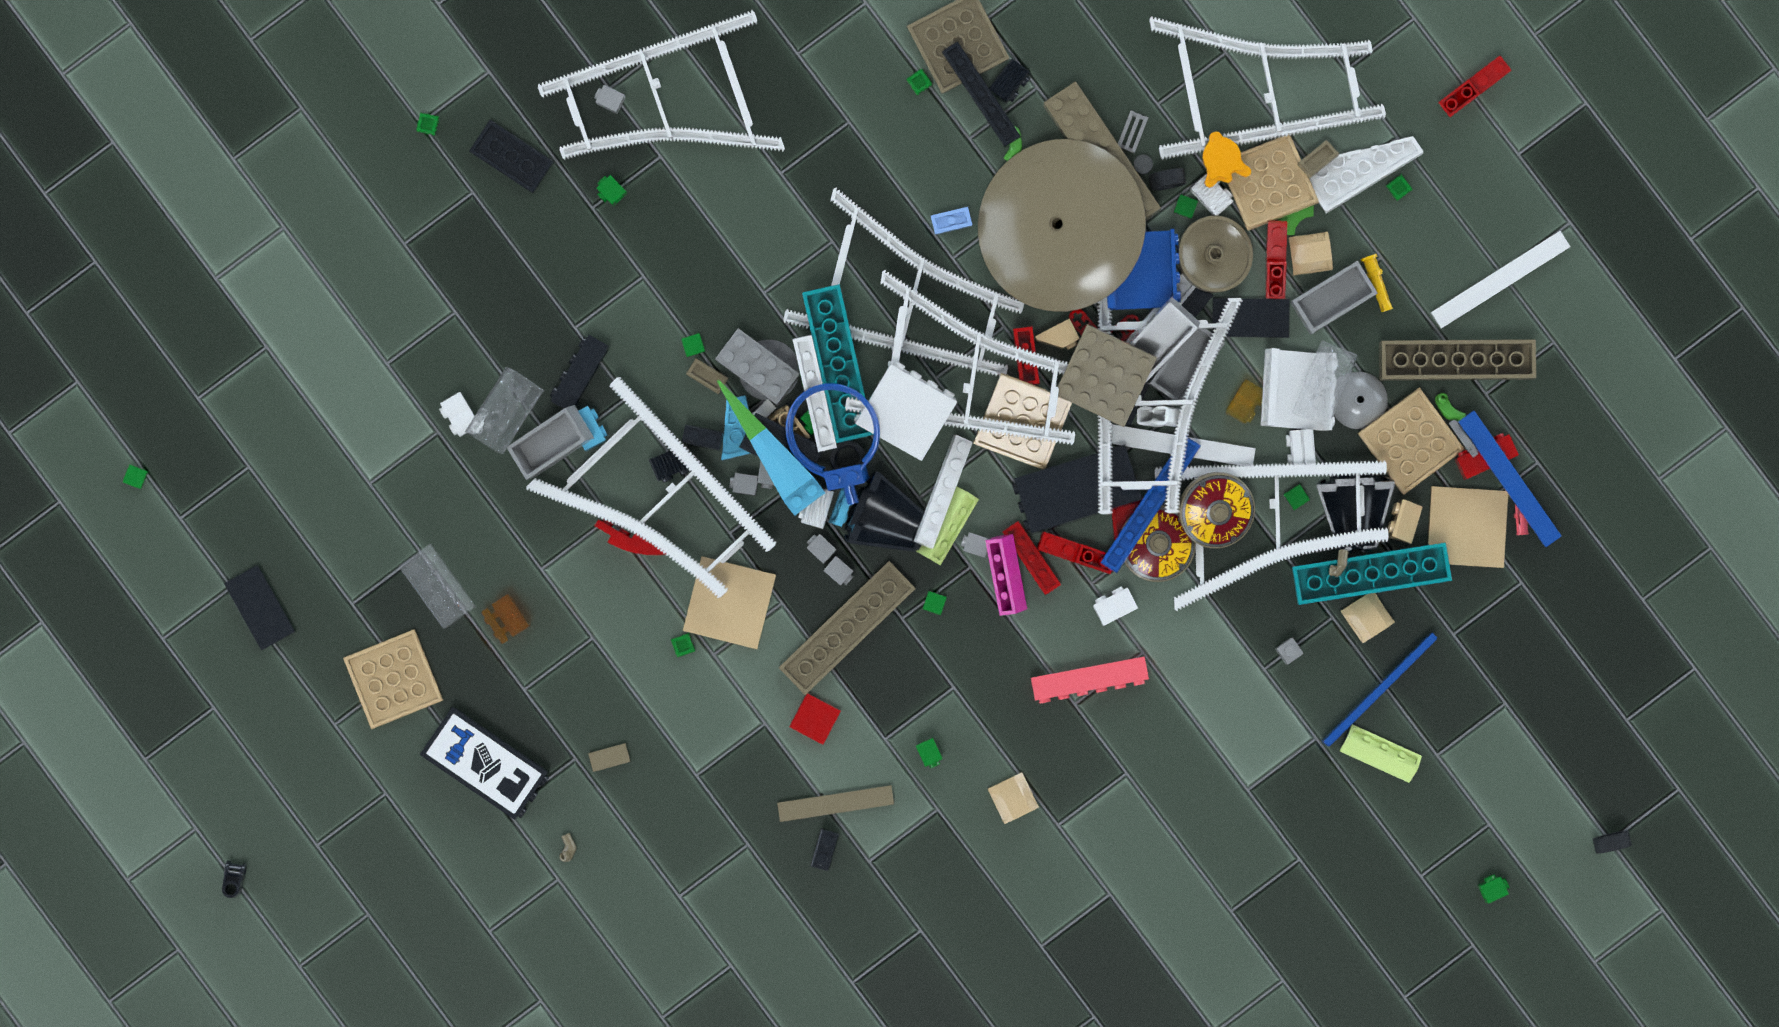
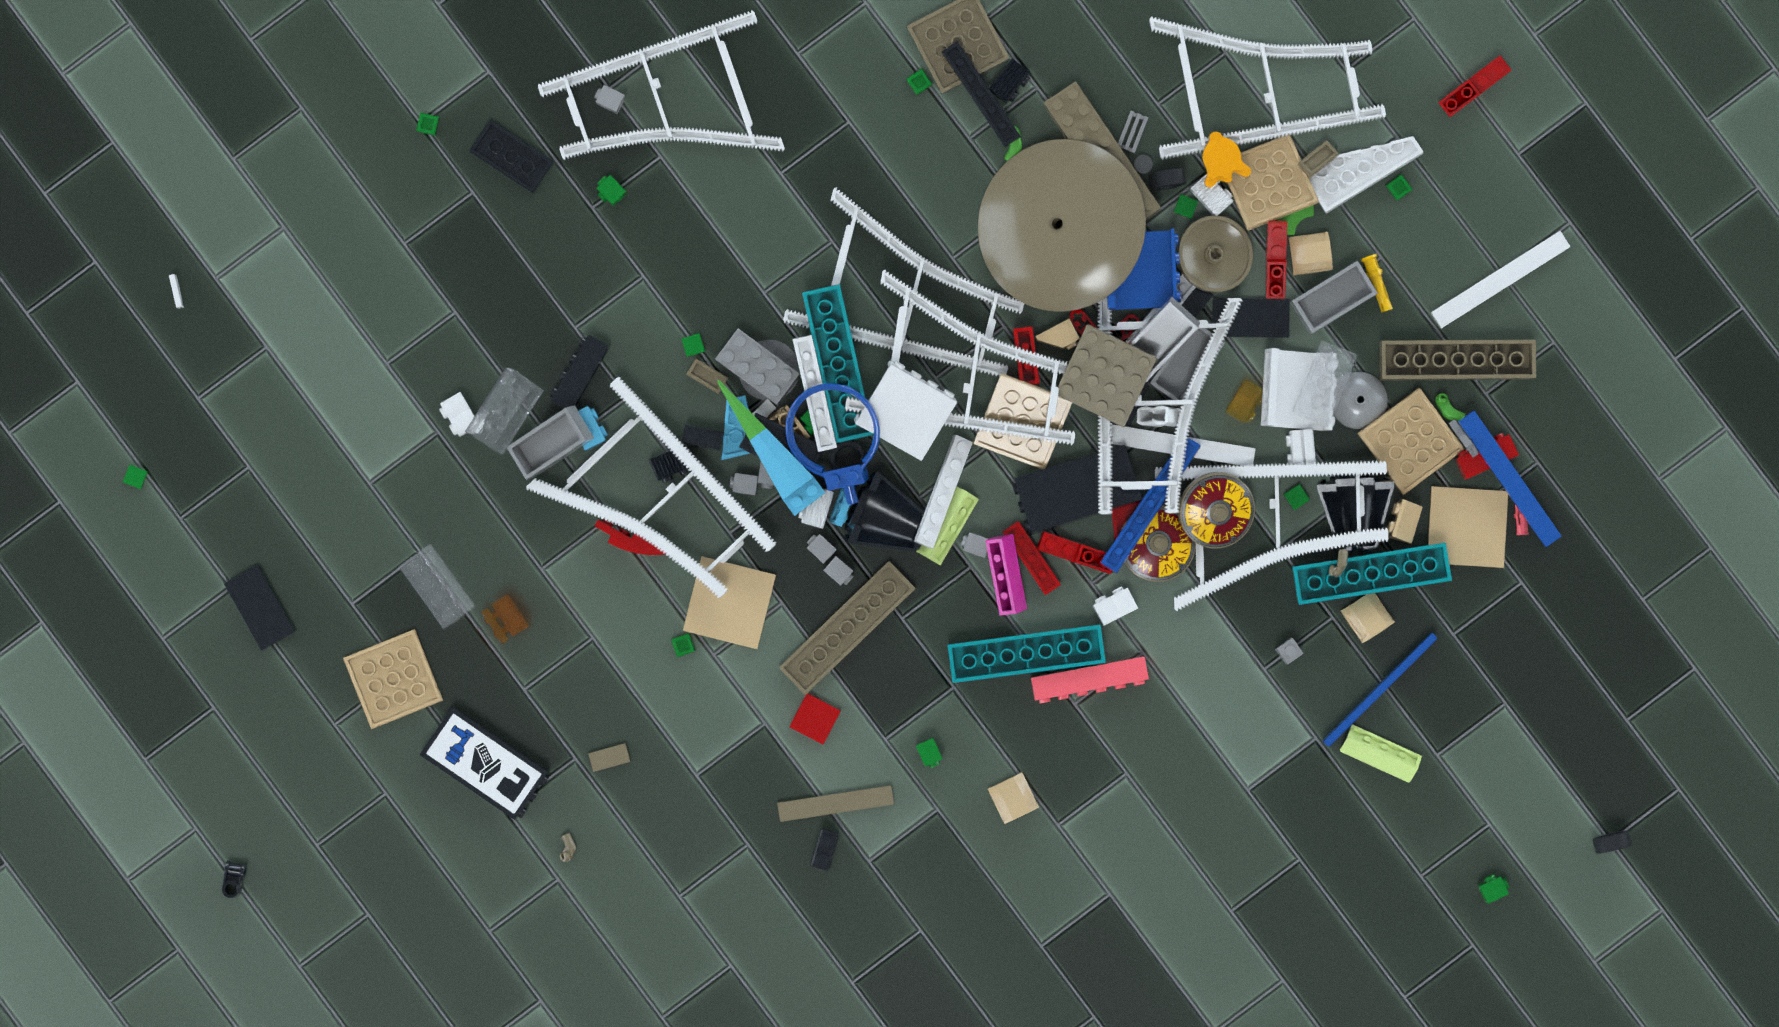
green tile [923,591,947,615] -> none
light blue plate [931,207,972,235] -> none
none -> white piece [169,274,184,309]
none -> teal brick [947,625,1106,683]

